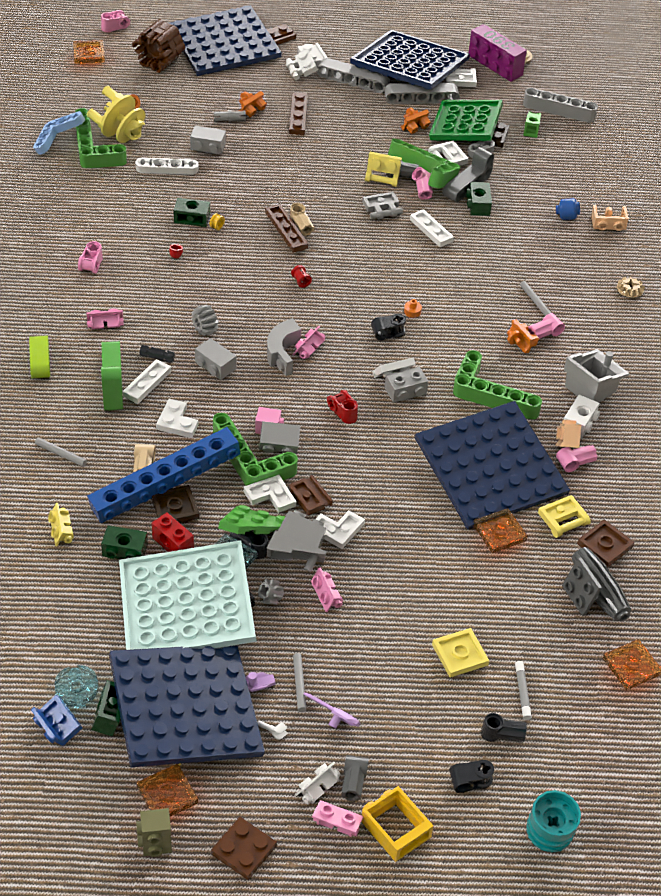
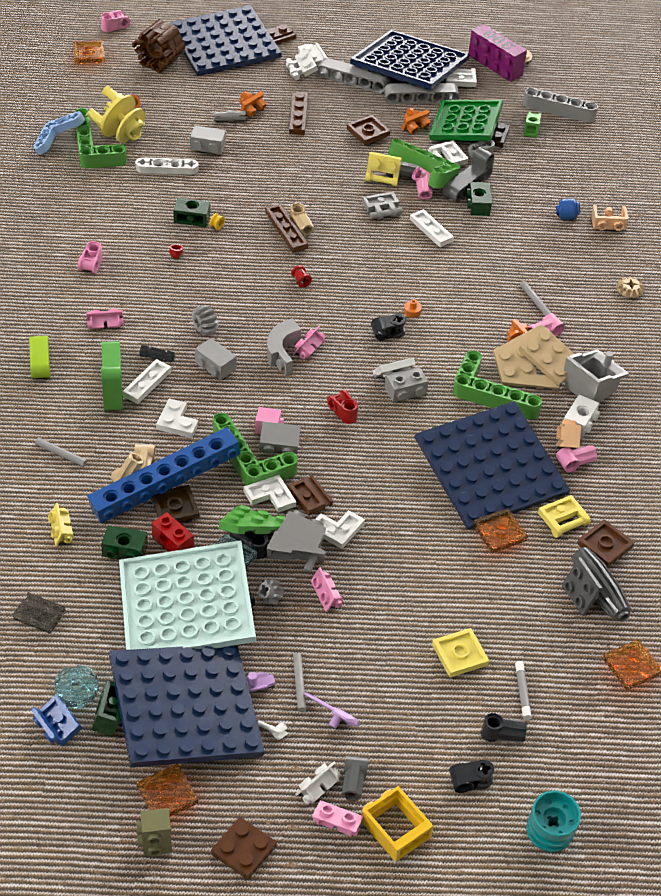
none -> clear smoke plate [13,592,66,634]
none -> tan piece [111,452,144,482]
none -> reddish brown plate [347,115,391,145]
none -> tan wing [493,325,560,391]
none -> tan plate [518,325,574,386]

